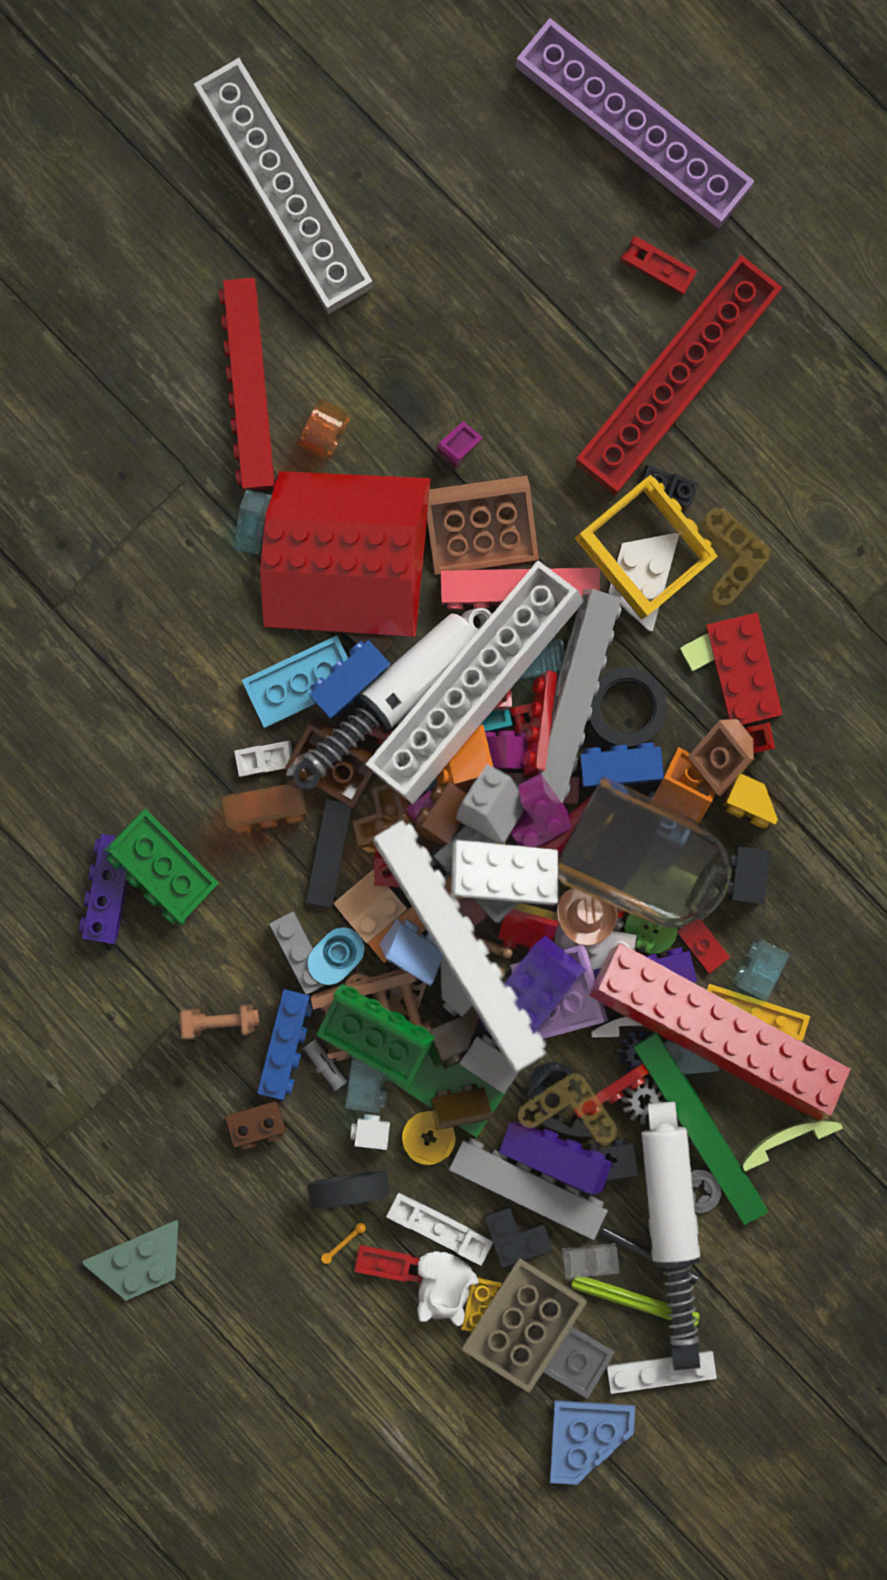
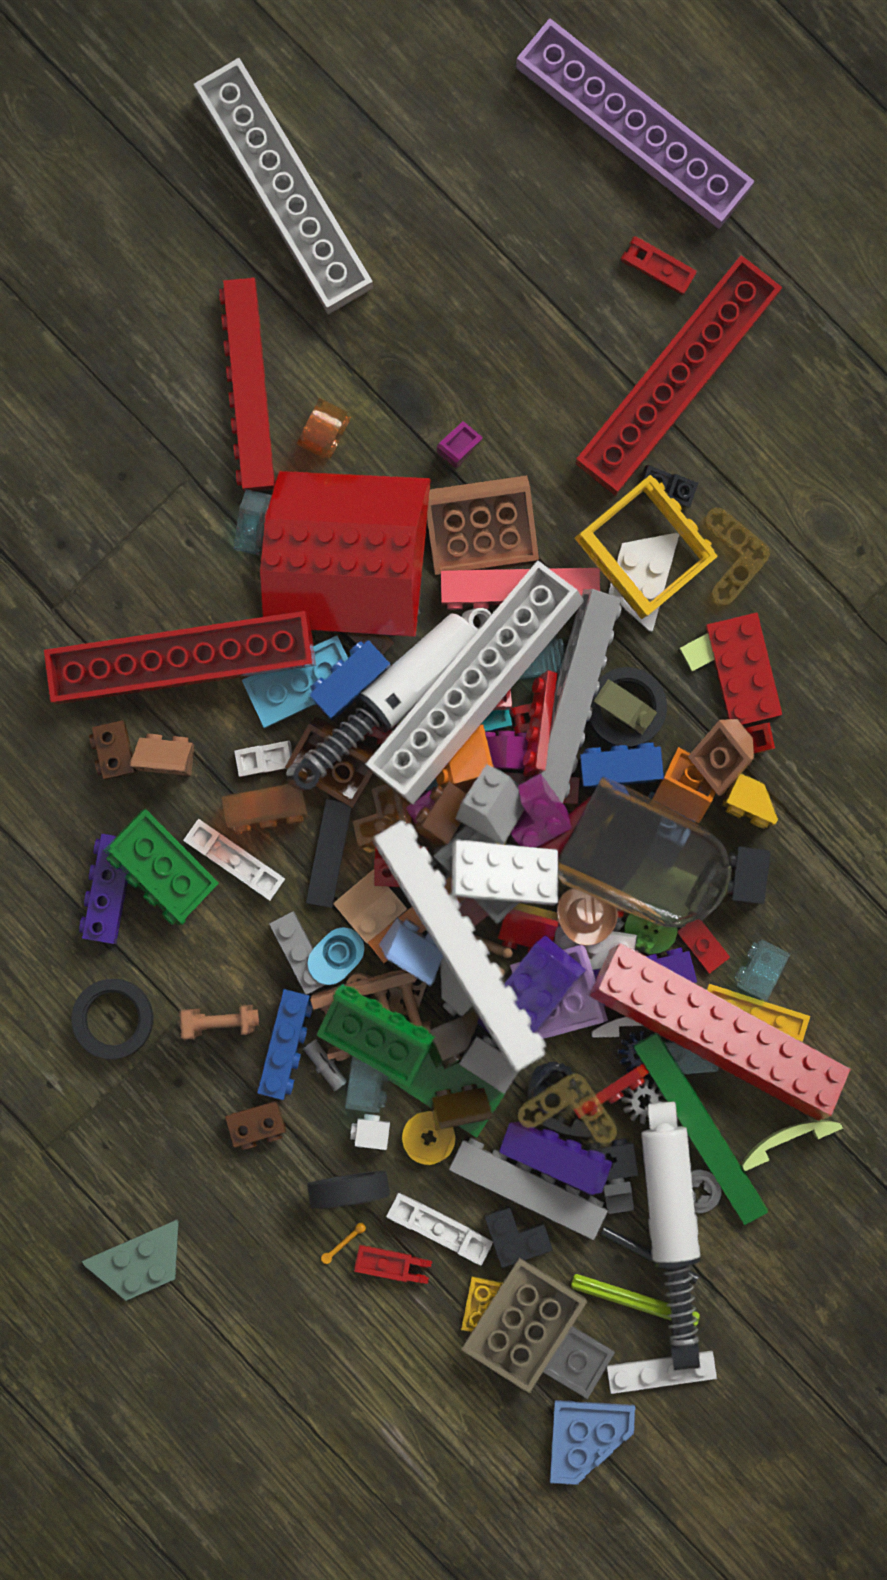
white hair [418,1251,479,1326] -> none
clear brick [562,1243,619,1279] -> none
none -> red brick [44,611,316,704]
none -> black tyre [72,979,154,1059]
none -> reddish brown brick [89,720,137,780]
none -> nougat slope [131,734,194,776]
none -> white slope [183,819,285,901]
none -> olive slope [594,679,657,735]
none -> dark grey bracket [604,1178,634,1214]

